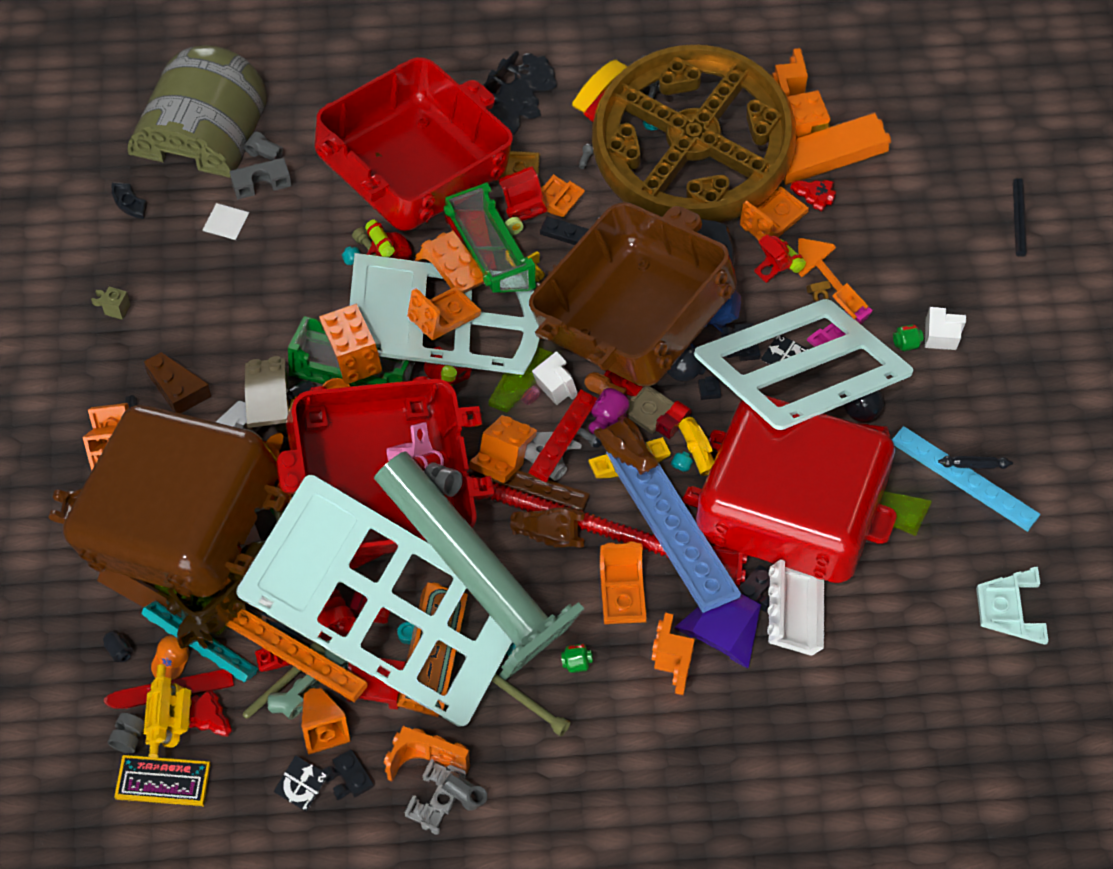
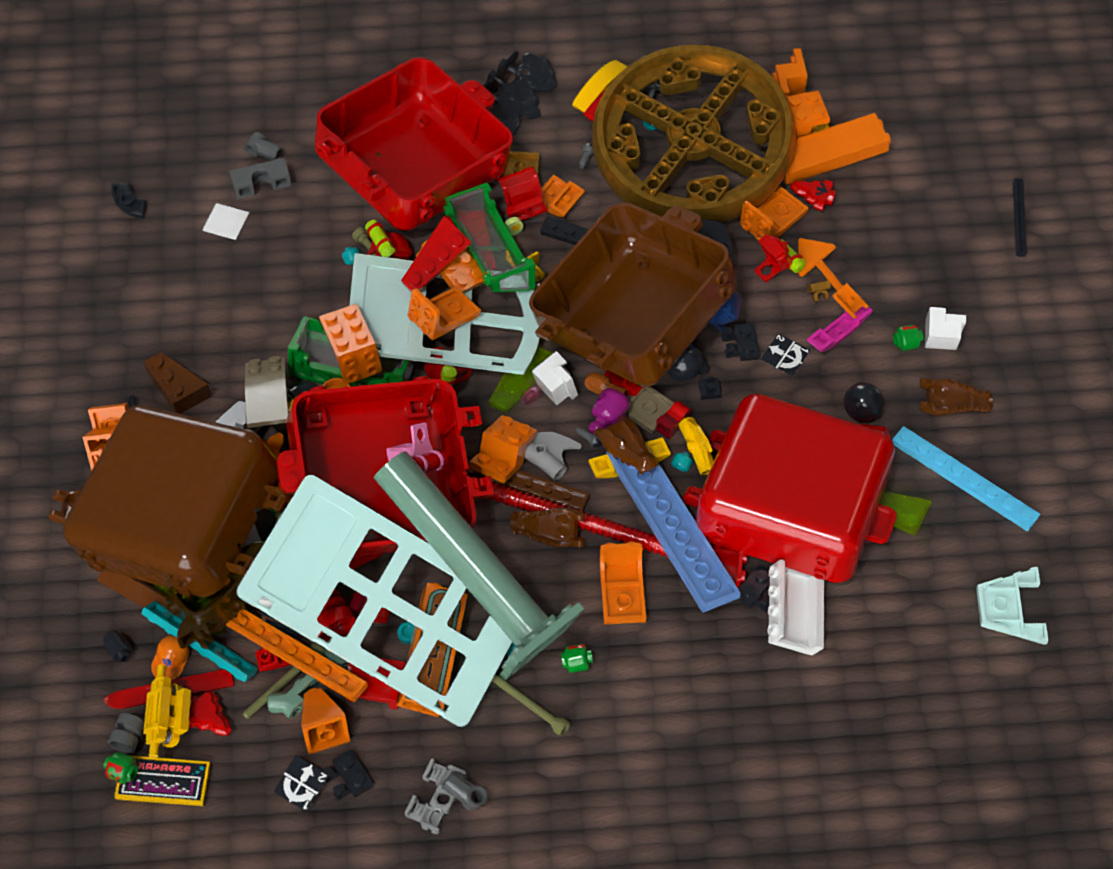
olive brick [91,287,131,320] -> none
olive cylinder [128,45,267,178] -> none
orange bracket [384,726,470,781] -> none
dark grey wheel [424,463,462,497] -> none
red plate [528,389,598,482] -> none
orange bracket [651,613,695,695] -> none
dark purple wedge [674,594,761,669] -> none
light aqua door [694,299,913,430] -> none
black wheel [938,456,1013,469] -> none
none -> green head [103,752,139,784]
none -> red wing [401,216,471,292]
none -> reddish brown animal [919,378,993,416]

